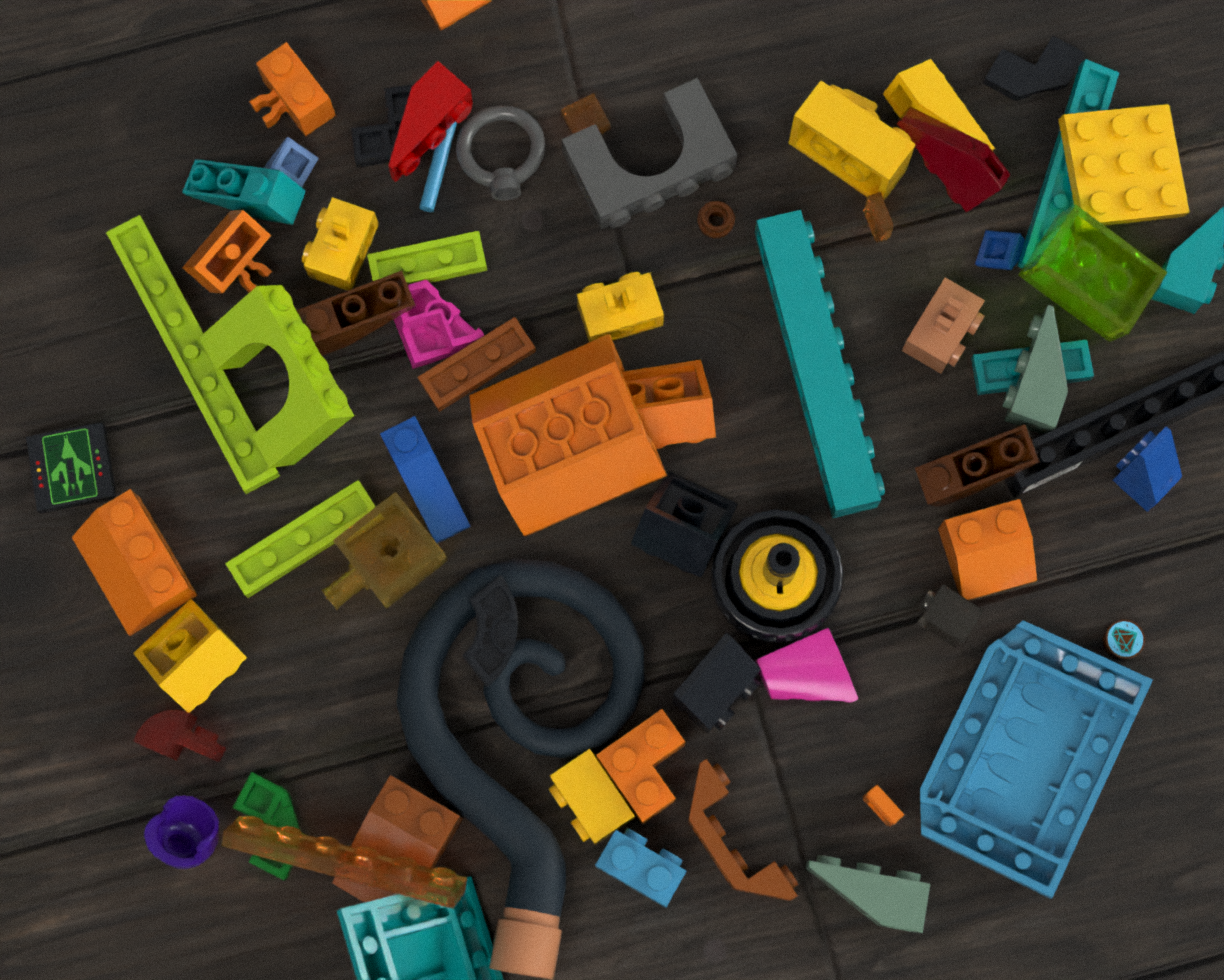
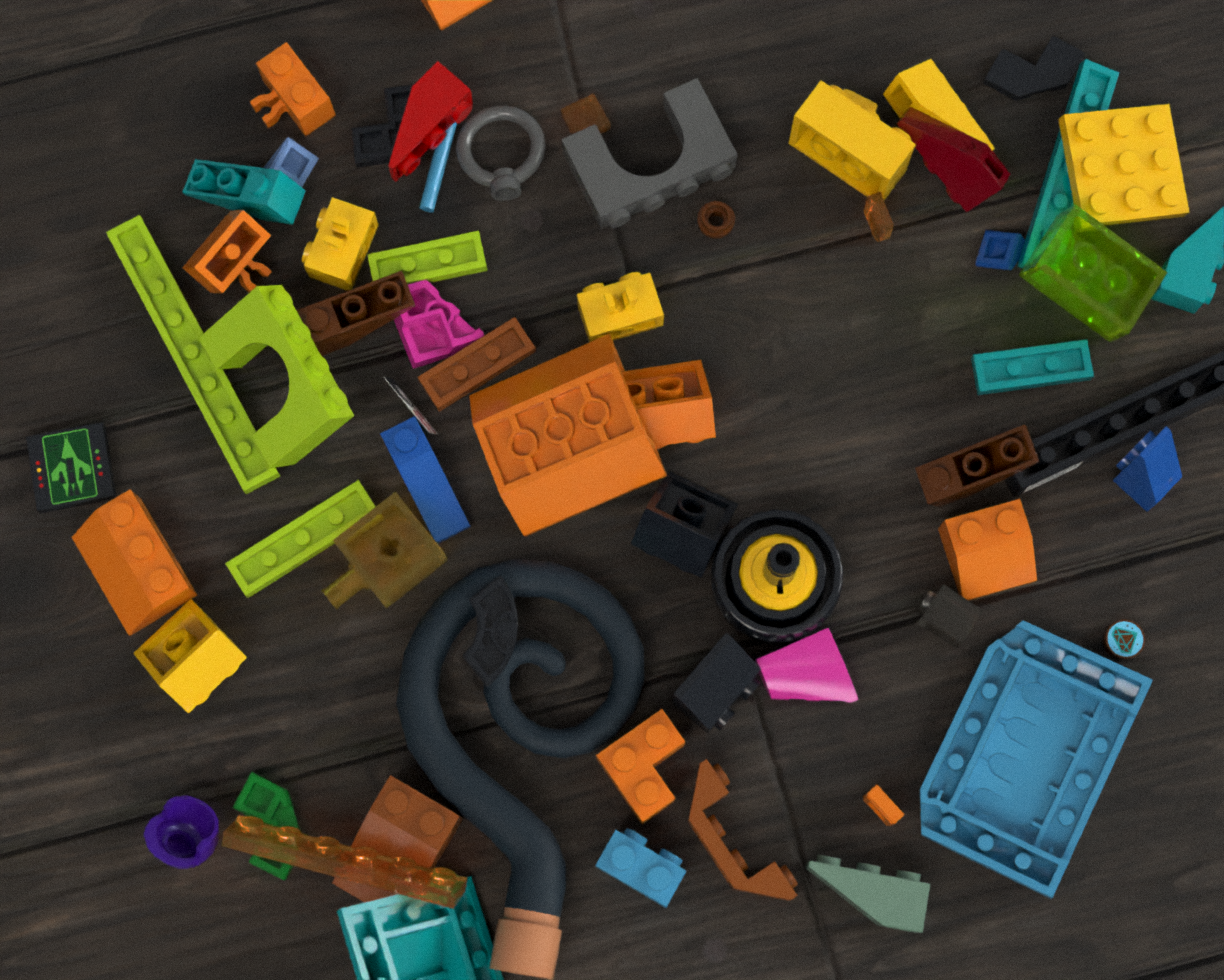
clear red brick [133,710,226,762] -> none
yellow brick [548,749,635,845] -> none
teal brick [754,210,885,519] -> none
nougat brick [902,278,985,374] -> none
sand green slope [1002,305,1068,435] -> none
none -> sticker [384,377,438,435]

